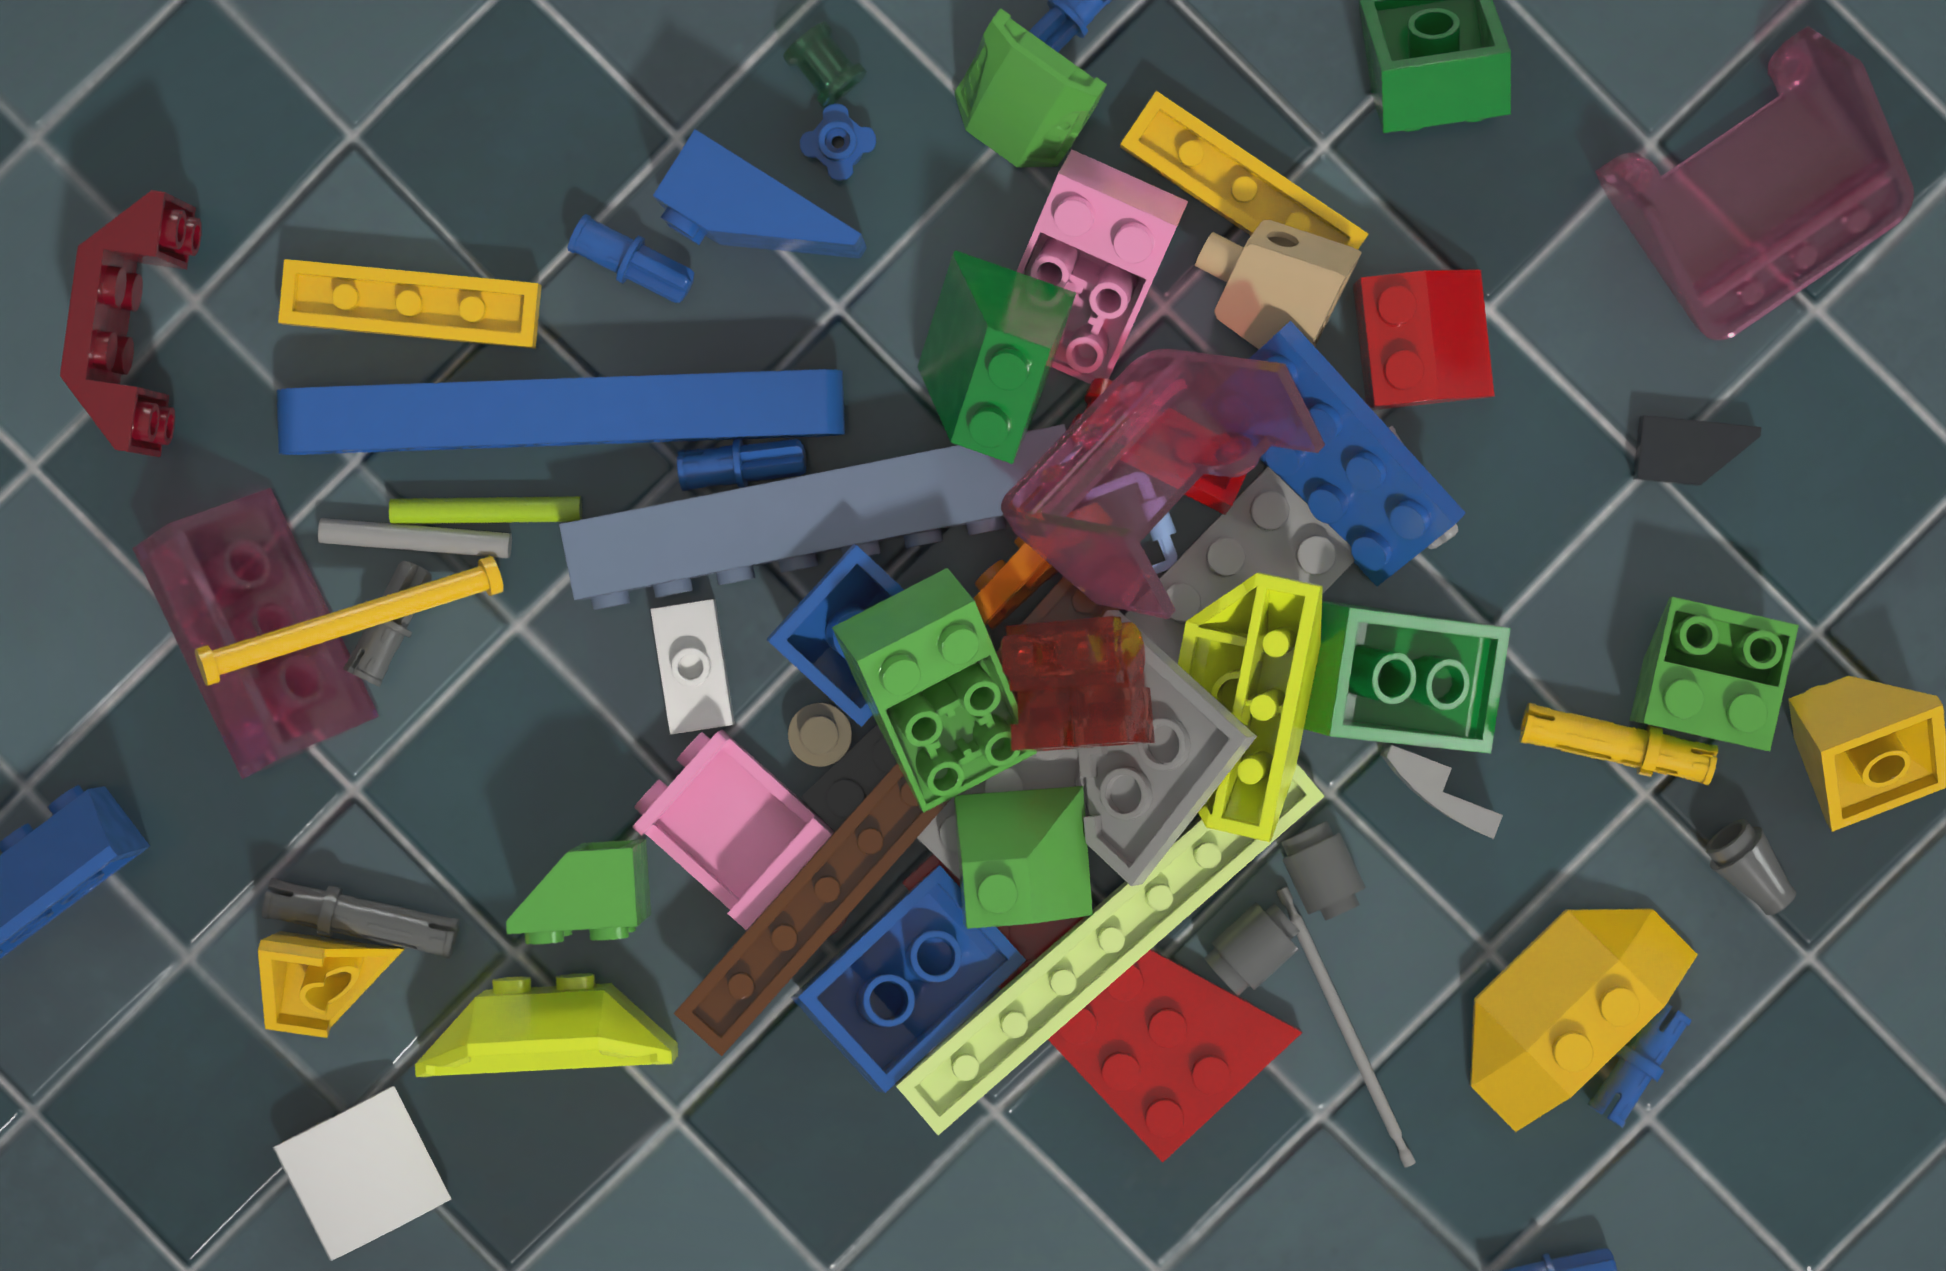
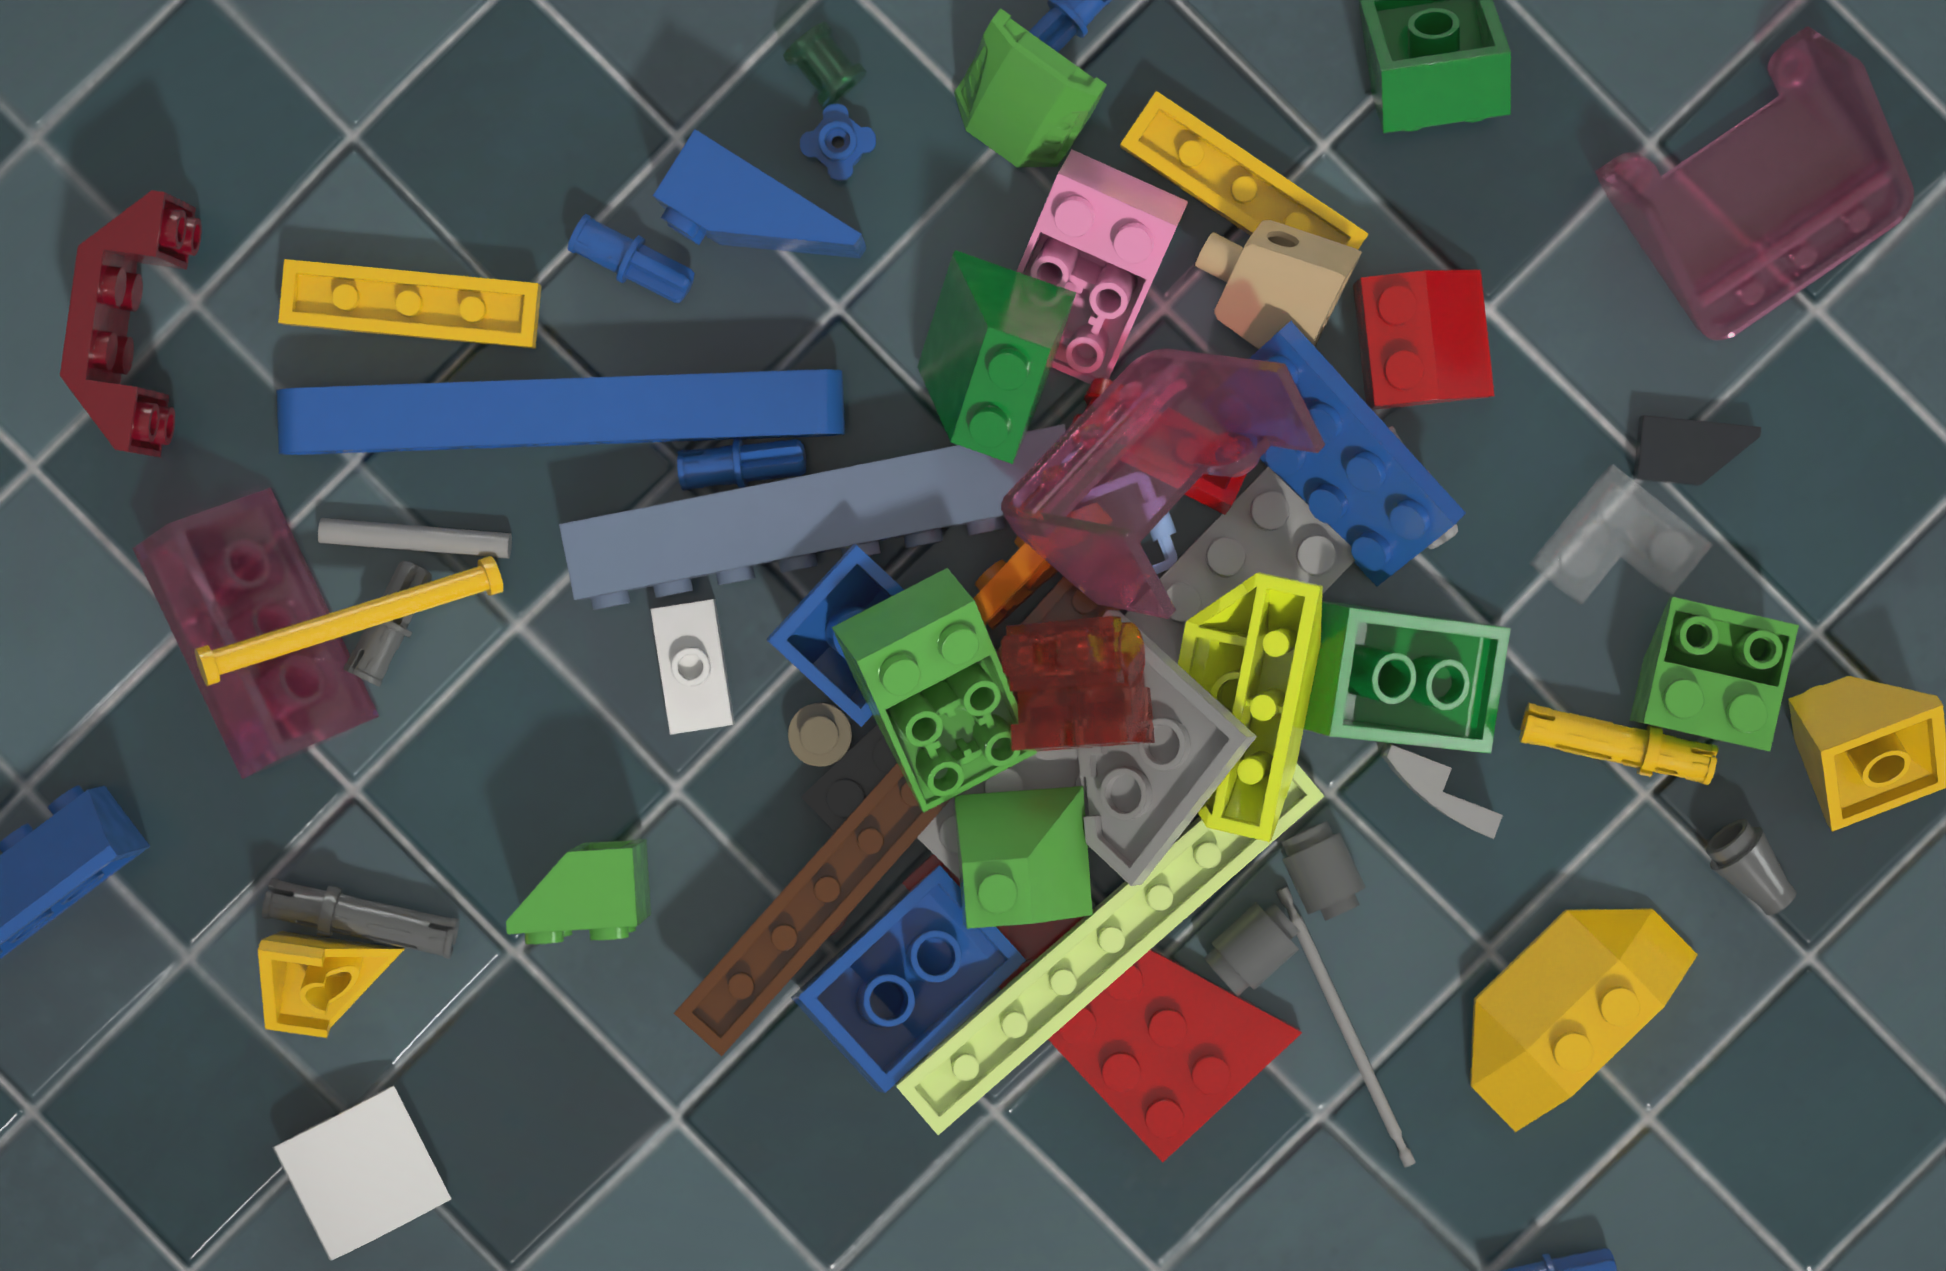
lime bar [389,496,582,524] -> none
neon yellow wedge [415,973,678,1077] -> none
bright pink panel [632,729,834,930] -> none
blue pin [1587,1003,1692,1128] -> none
none -> clear plate [1530,464,1713,604]

